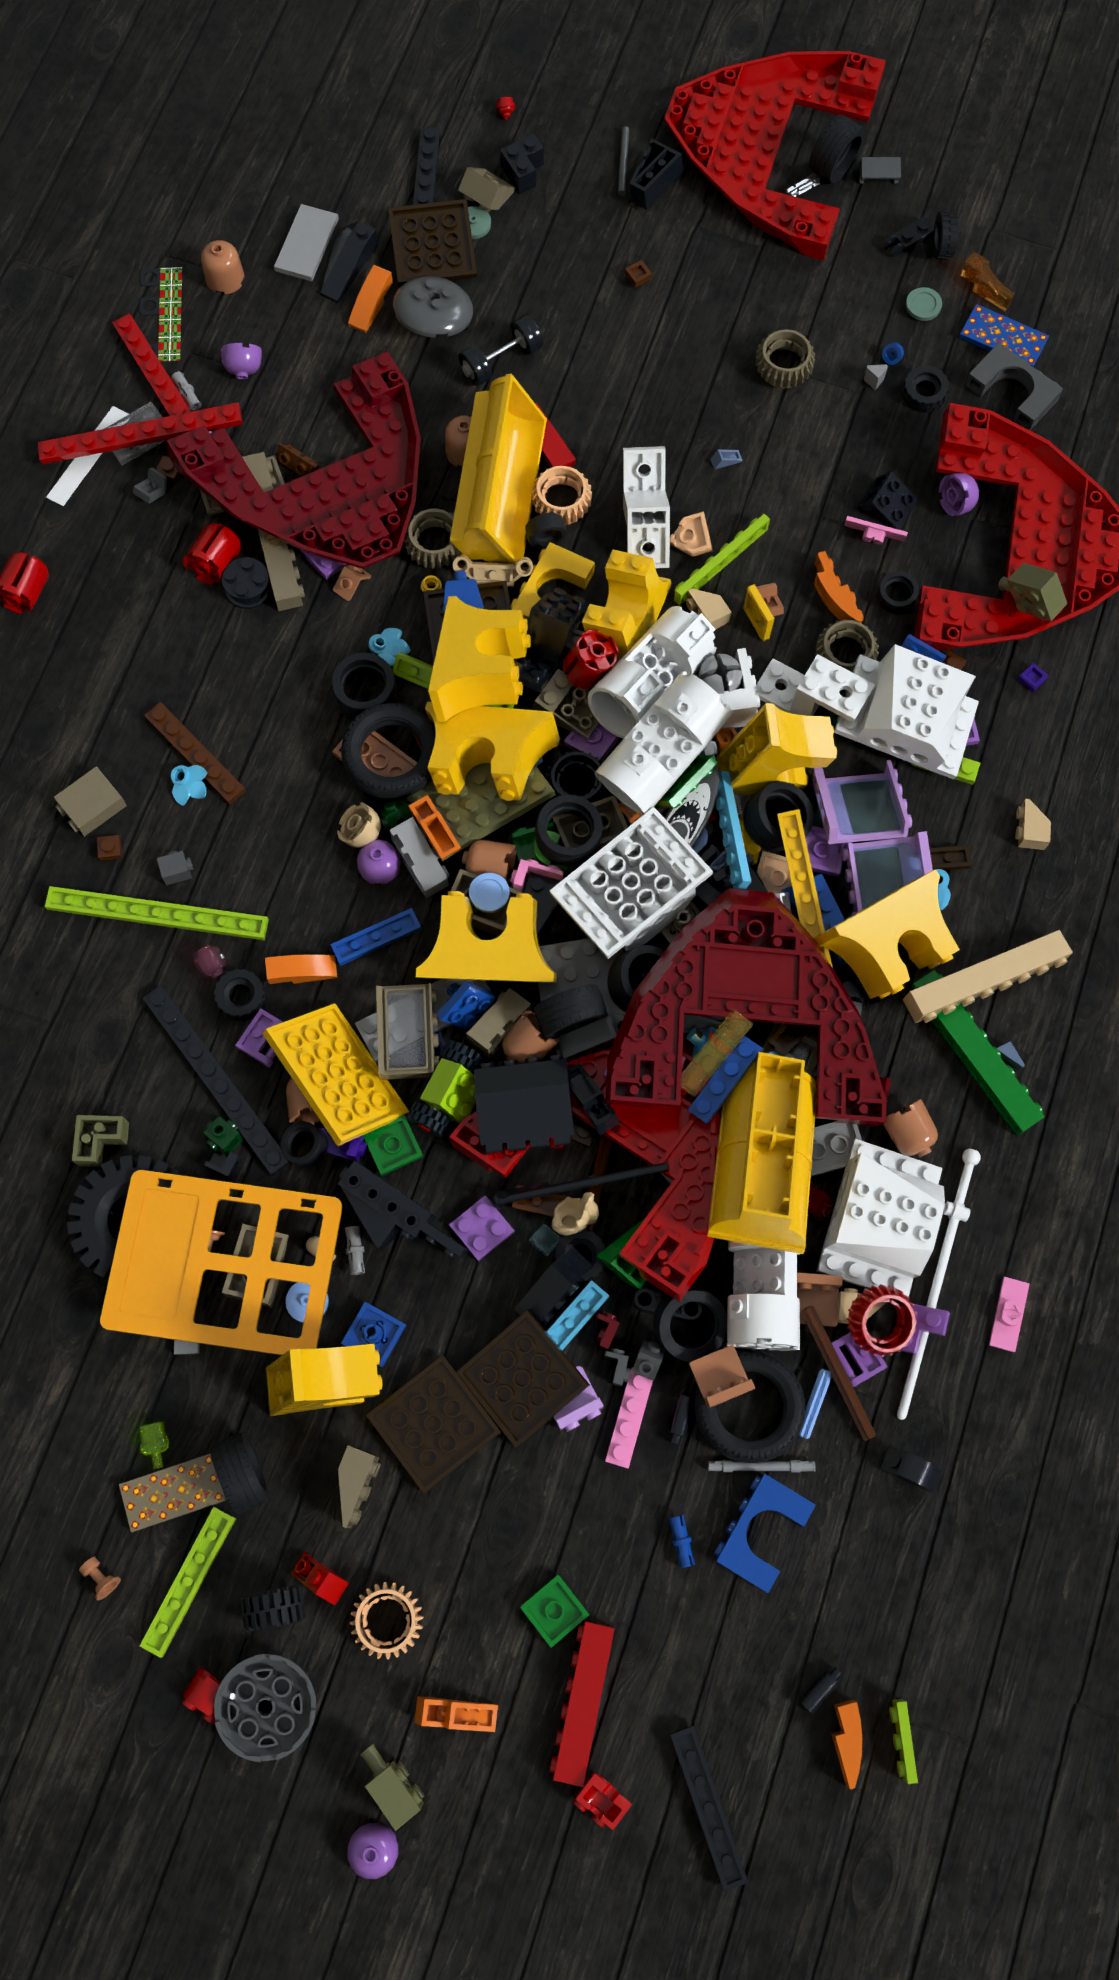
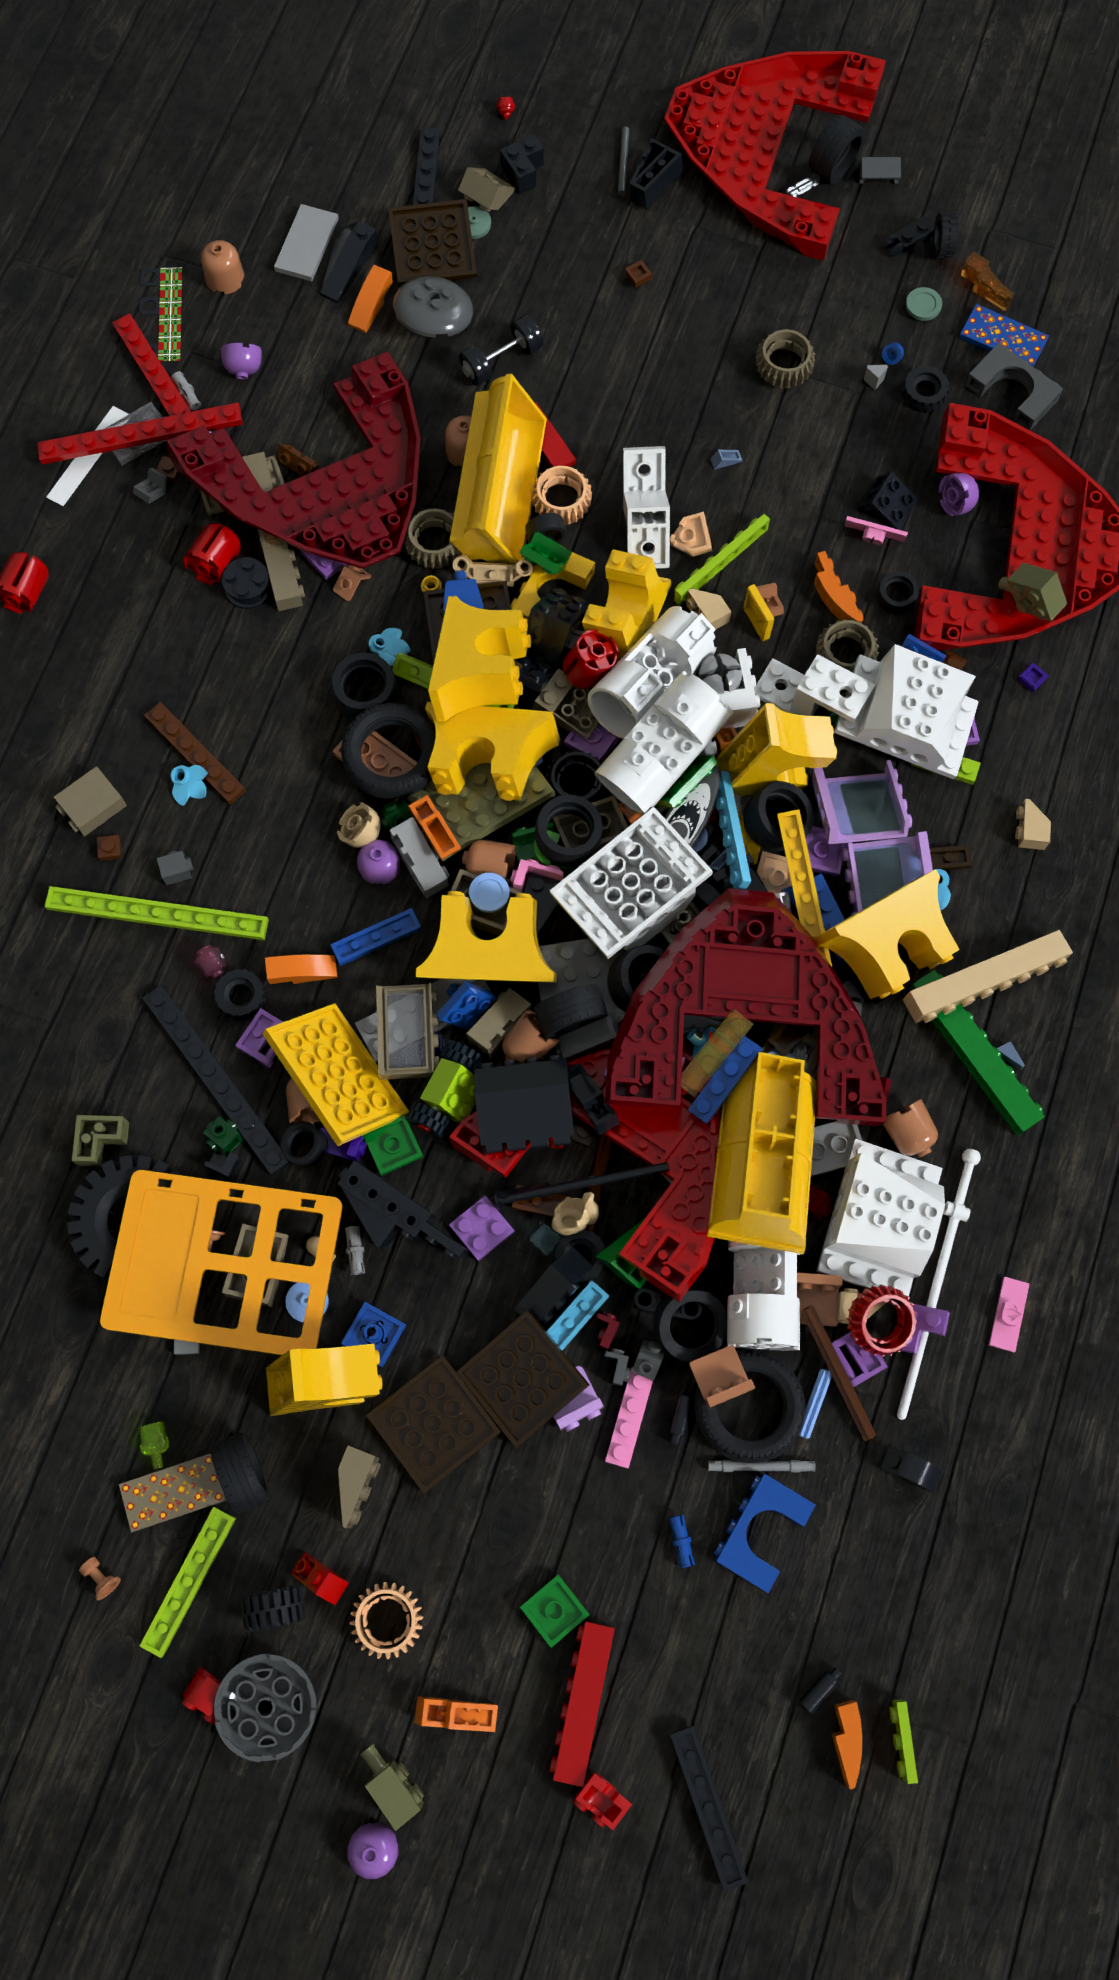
none -> green bracket [519,532,572,575]

